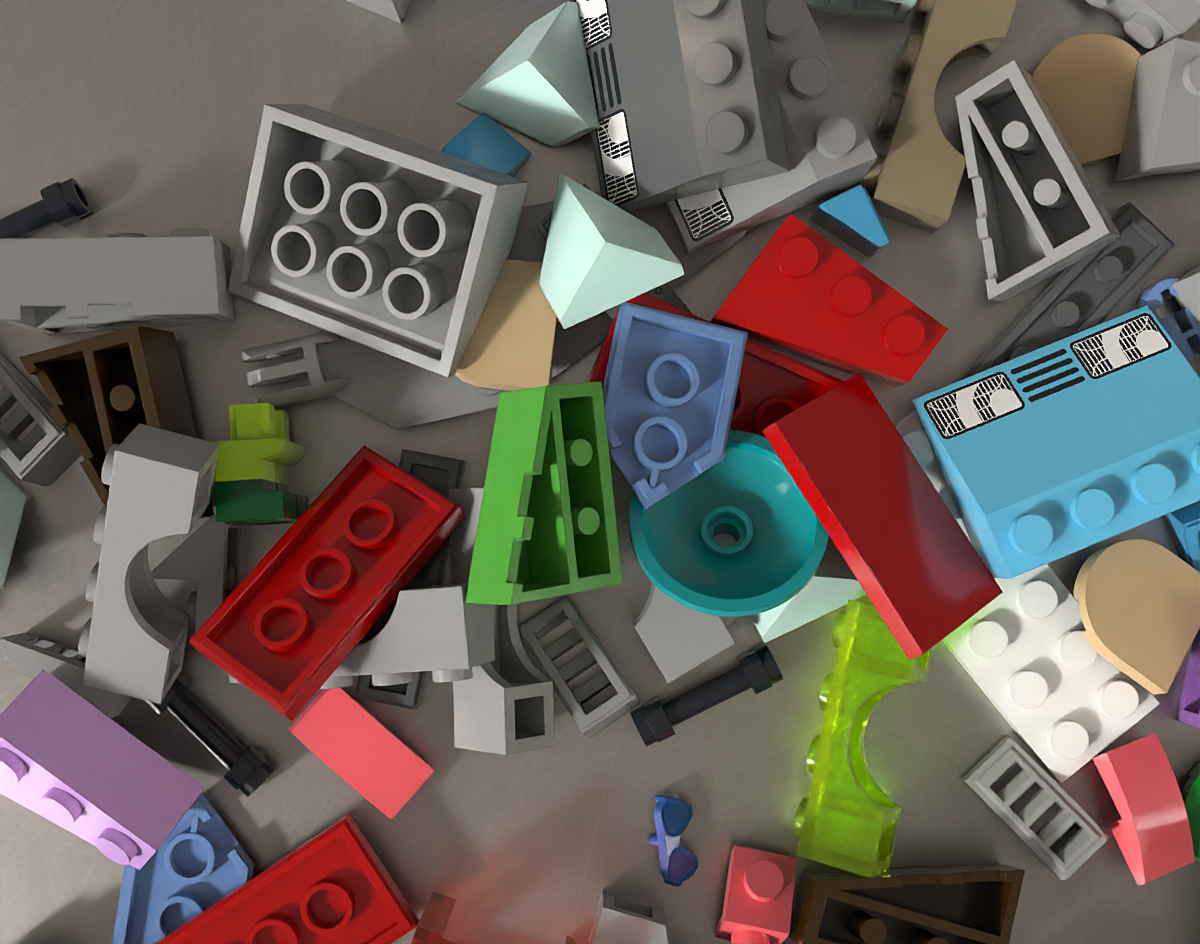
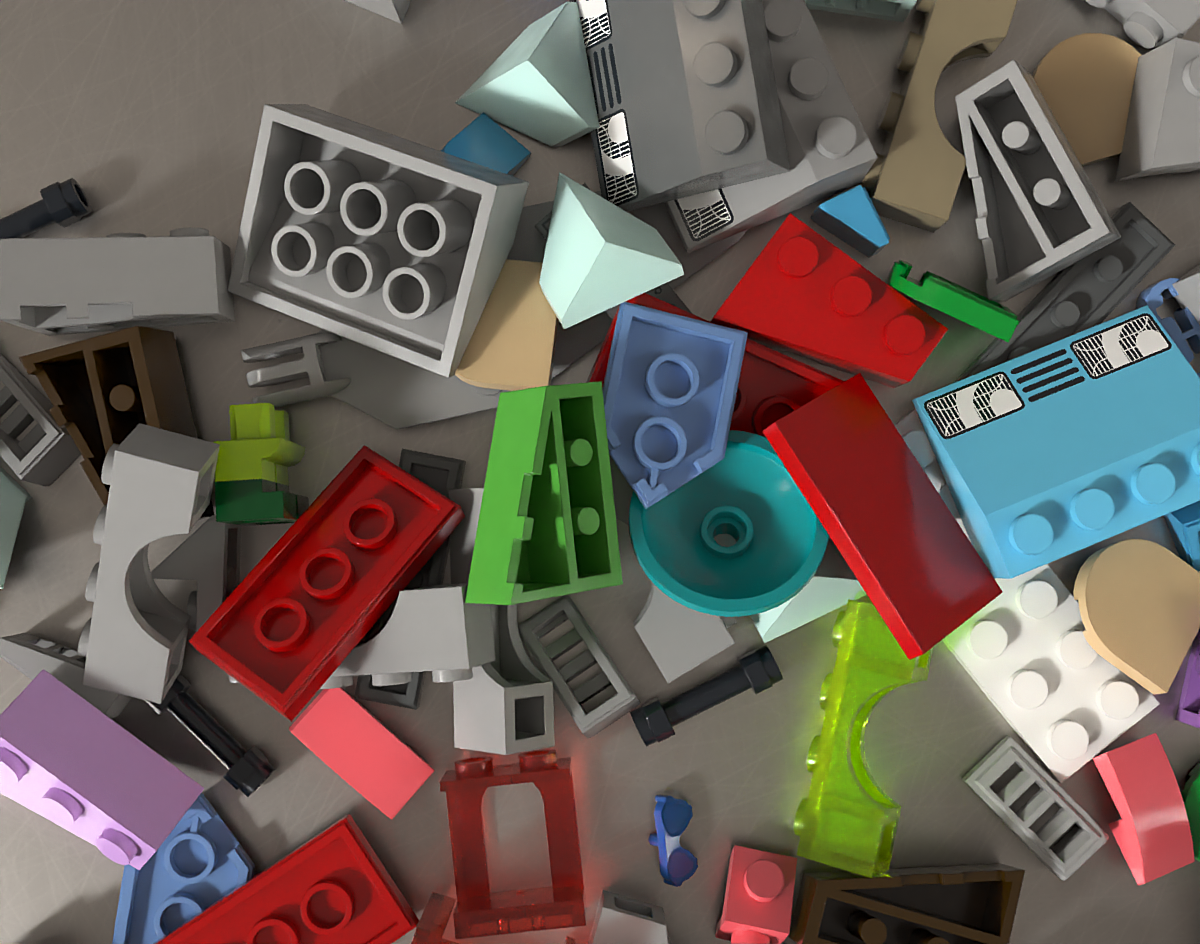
none -> clear red panel [439,749,587,939]
none -> green tile [885,260,1019,343]

